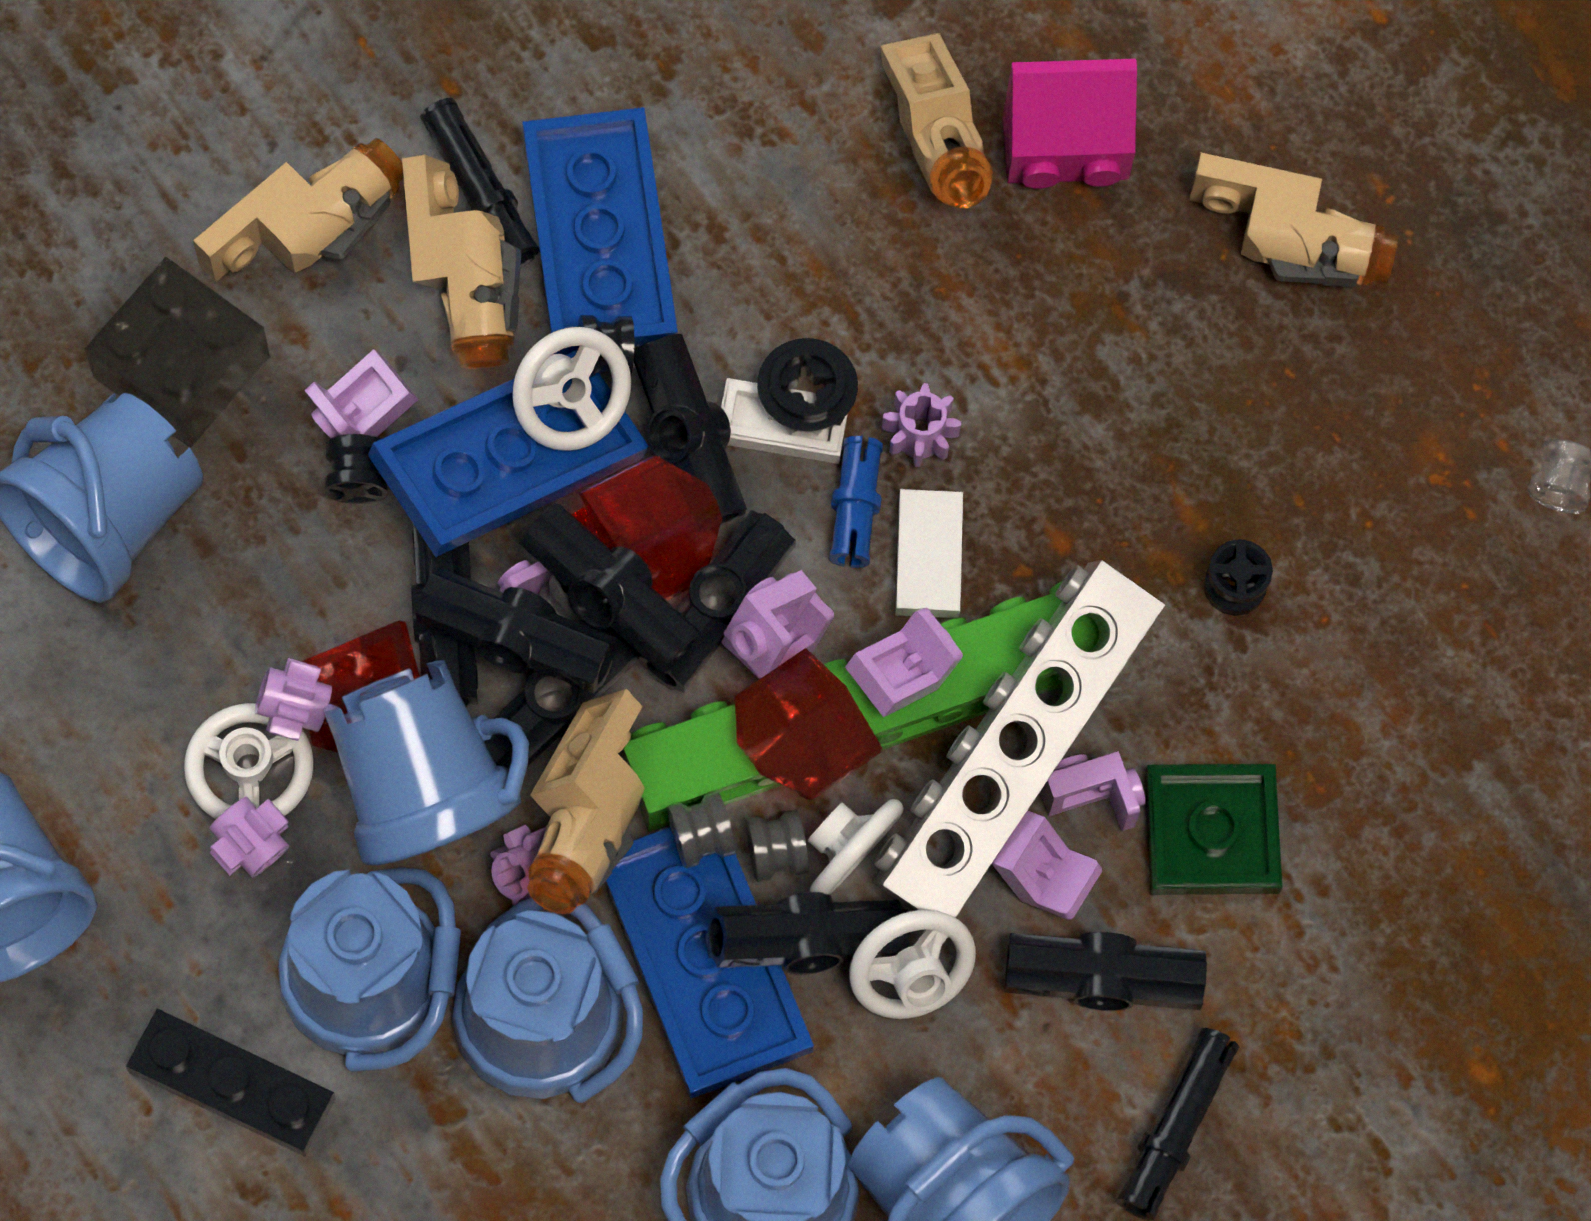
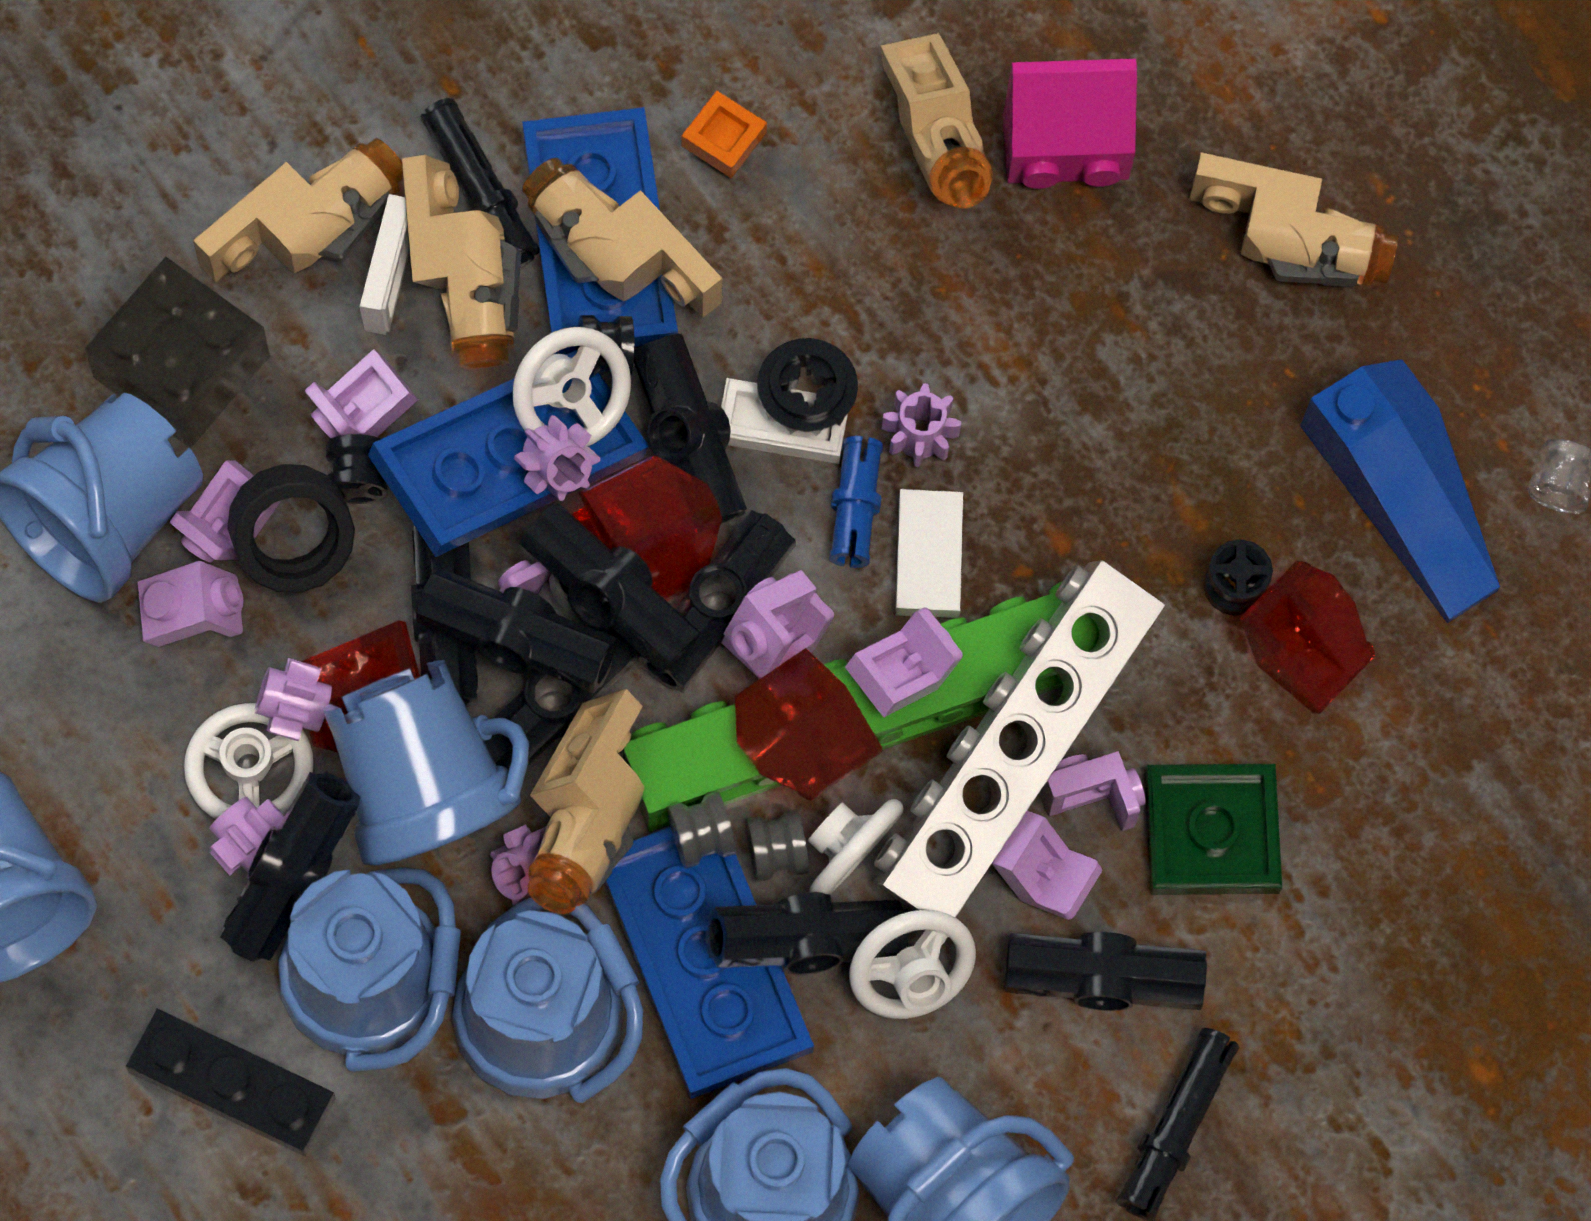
none -> lavender bracket [138,560,243,647]
none -> lavender bracket [170,460,282,562]
none -> black piece [220,772,360,962]
none -> black tyre [227,464,355,593]
none -> white tile [360,194,410,335]
none -> lavender gear [514,416,600,501]
none -> tan plate [522,157,722,318]
none -> orange plate [681,91,767,179]
none -> clear red slope [1240,561,1375,714]
none -> blue wedge [1300,359,1500,623]

